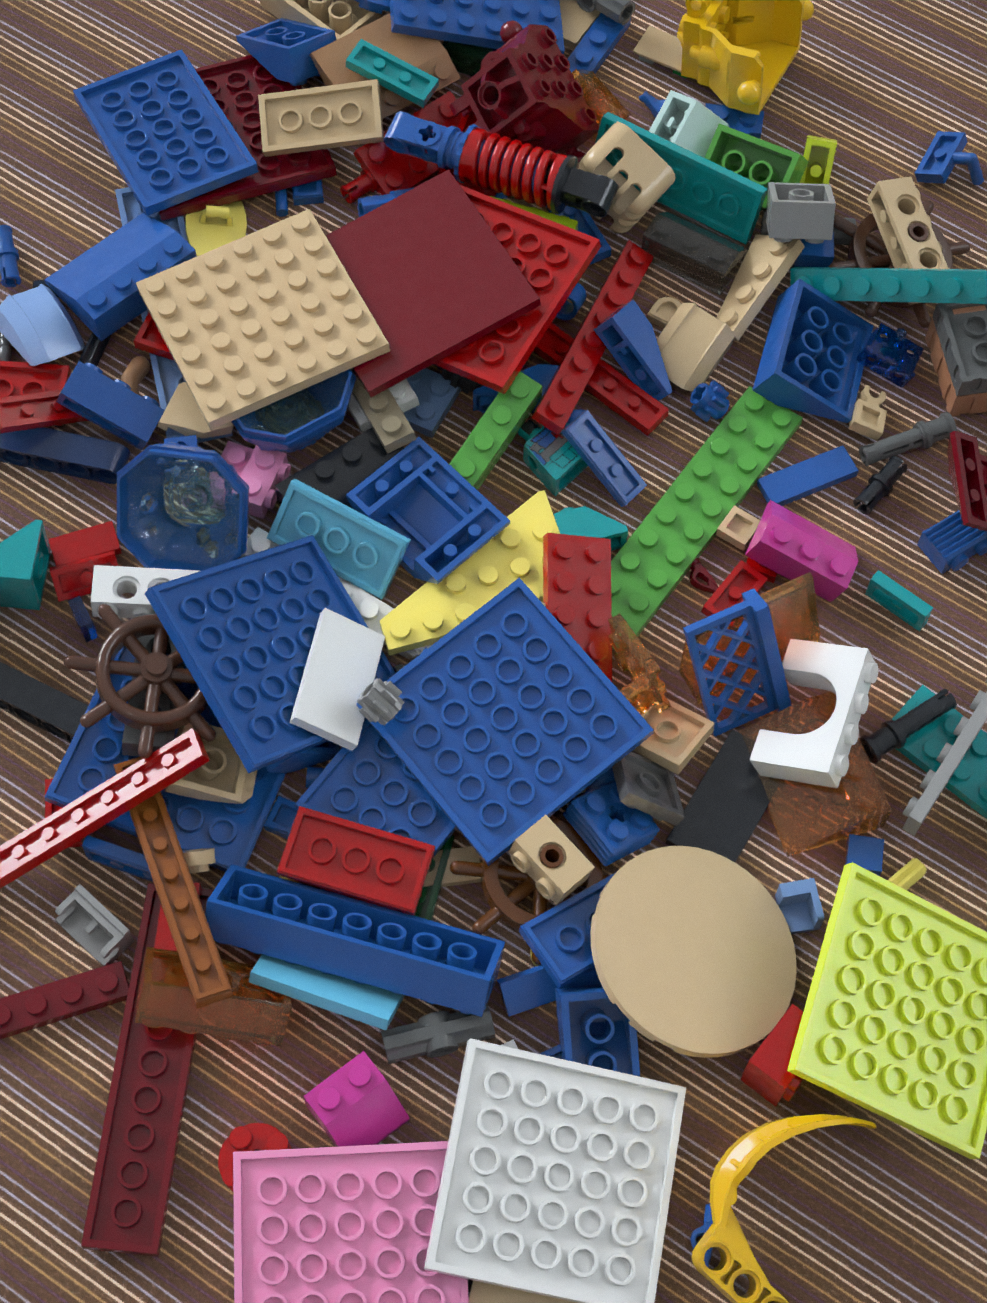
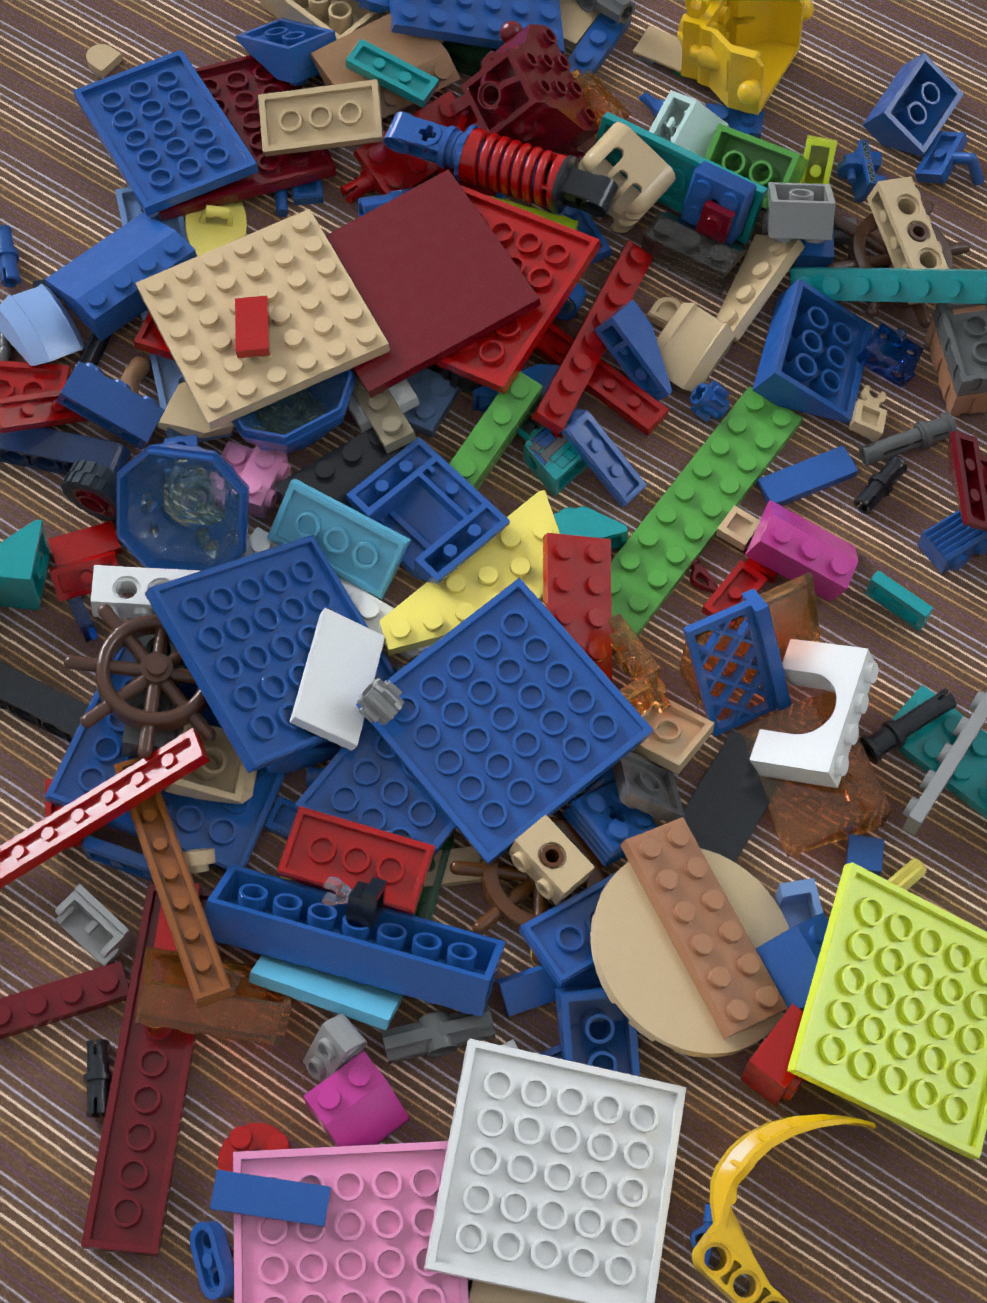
none -> black wheel [61,460,117,523]
none -> black pin [83,1039,113,1118]
none -> tan tile [86,44,123,78]
none -> blue plate [190,1221,234,1300]
none -> blue tile [210,1170,332,1227]
none -> red tile [235,295,270,358]
none -> light grey plate [303,1013,367,1083]
none -> black piece [322,877,387,928]
none -> nougat plate [620,817,788,1040]
none -> blue brick [680,161,757,244]
none -> dark red plate [696,200,736,244]
none -> blue slope [756,912,829,1014]
none -> blue hips [836,139,887,202]
none -> blue slope [863,53,964,156]

